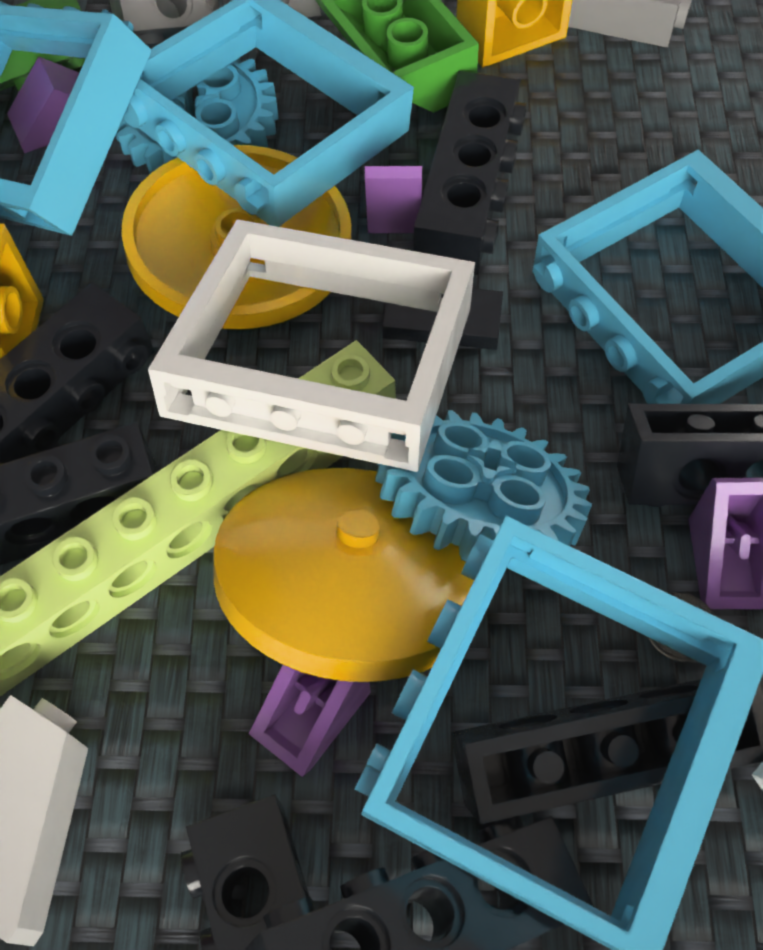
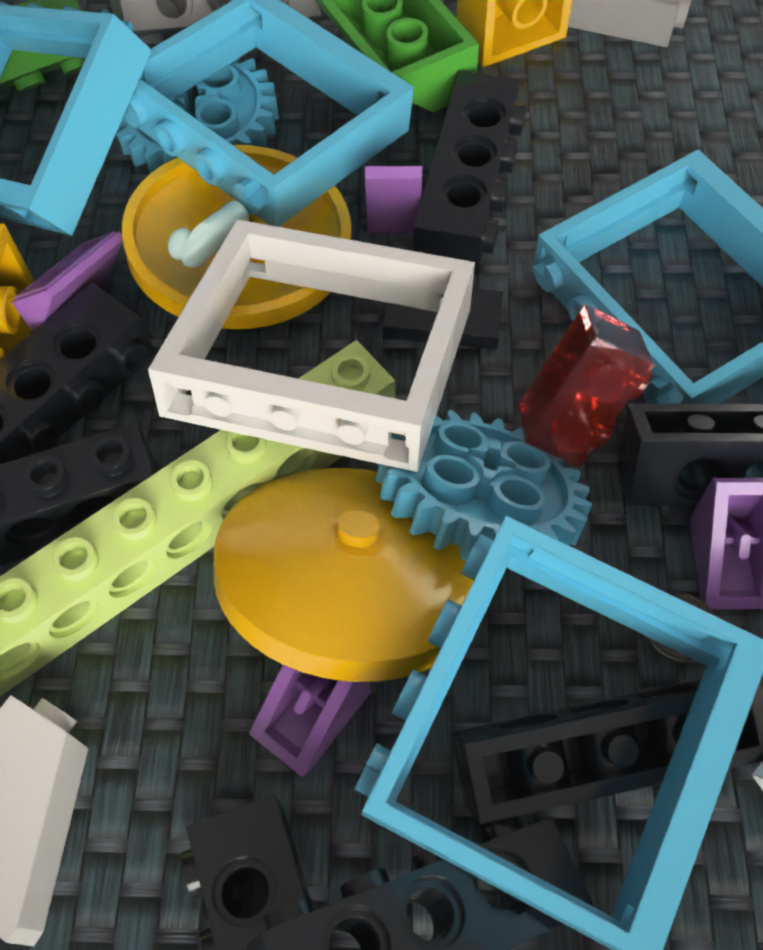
medium lavender slope [7,56,79,153] -> none
none -> medium lavender slope [11,231,123,331]
none -> light aqua arm [168,201,249,268]
none -> clear red brick [519,304,654,467]

